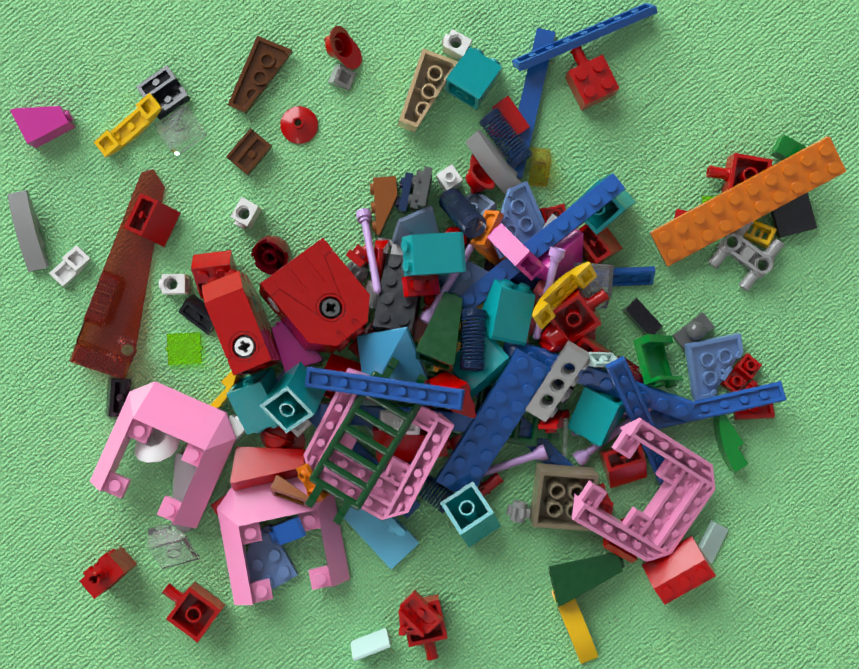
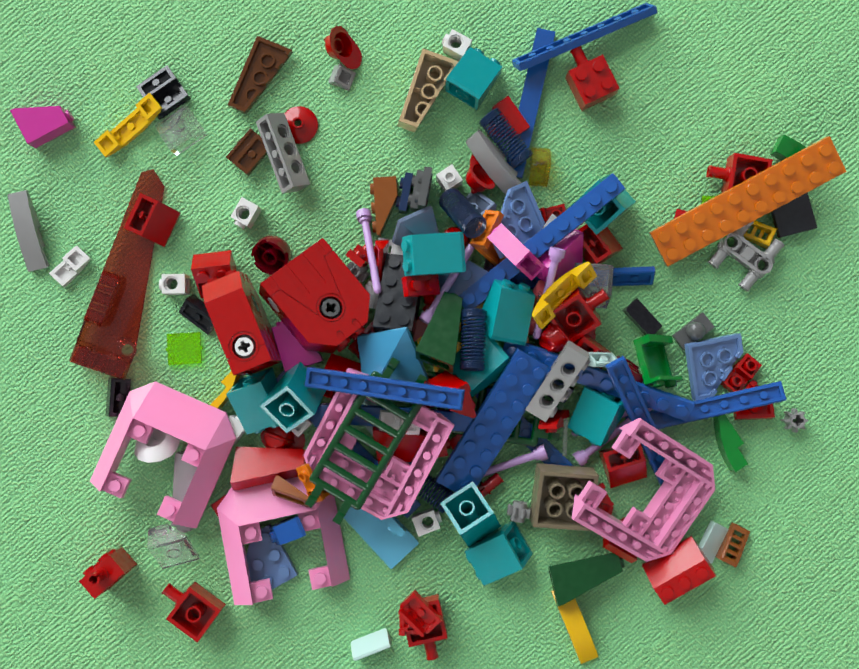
none -> light grey brick [256,113,310,194]
none -> white brick [412,507,442,537]
none -> teal slope [465,521,533,586]
none -> dark orange slope [715,522,750,568]
none -> light grey gear [781,408,808,433]

